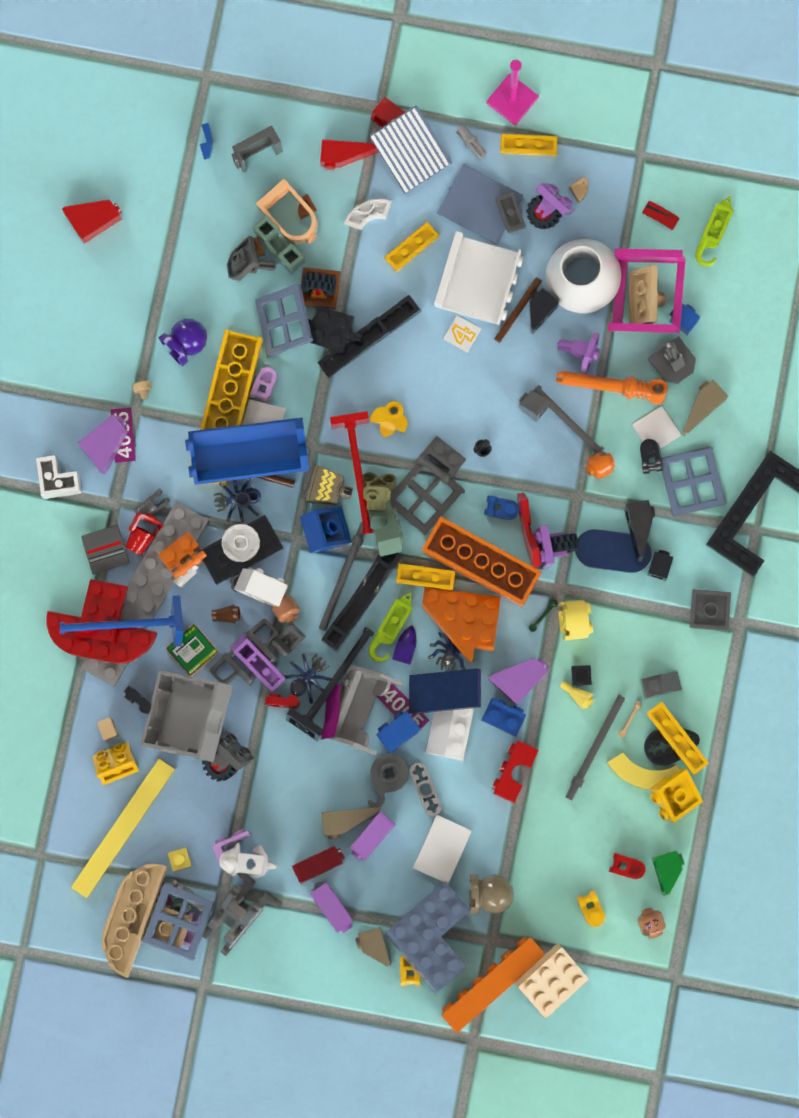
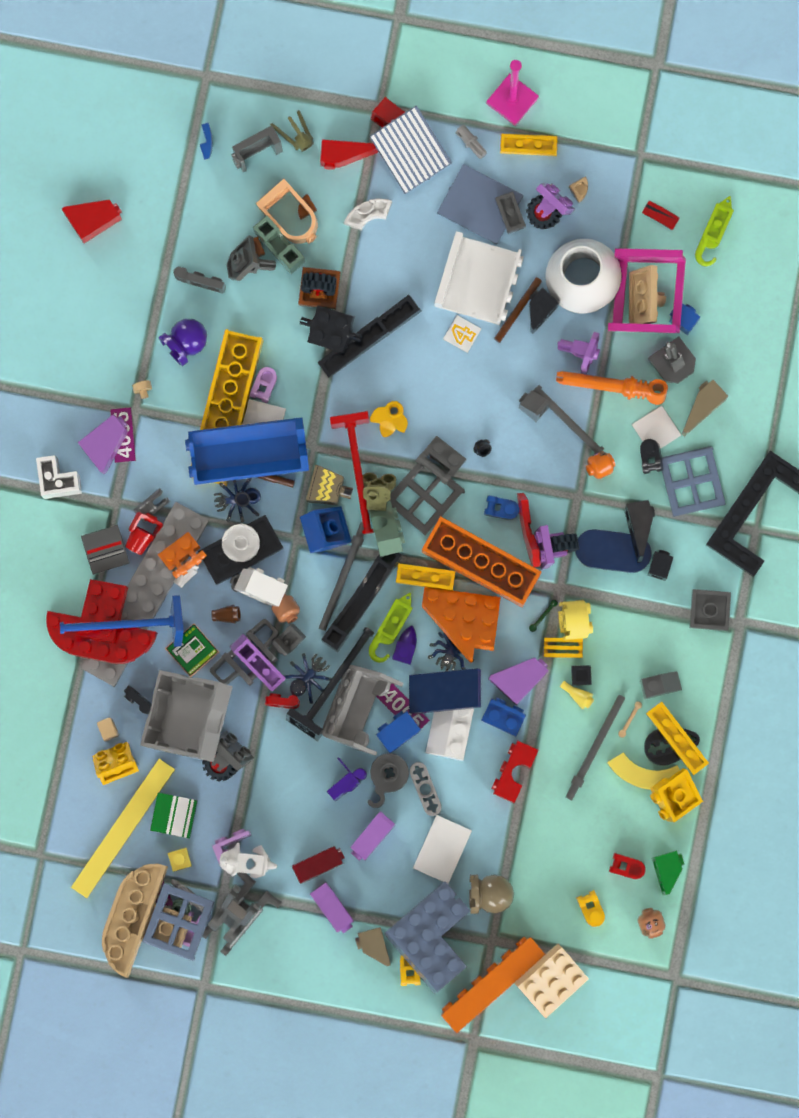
sand blue window [255,284,313,357] -> none
magenta sticker [321,684,341,740] -> none
dark tan slope [322,807,380,840] -> none
yellow tile [384,221,440,273] -> none
none -> slope [150,793,198,839]
none -> dark grey hinge [173,267,226,294]
none -> olive plant [270,110,314,152]
none -> dark purple piece [326,757,367,801]
none -> yellow tile [544,638,583,658]

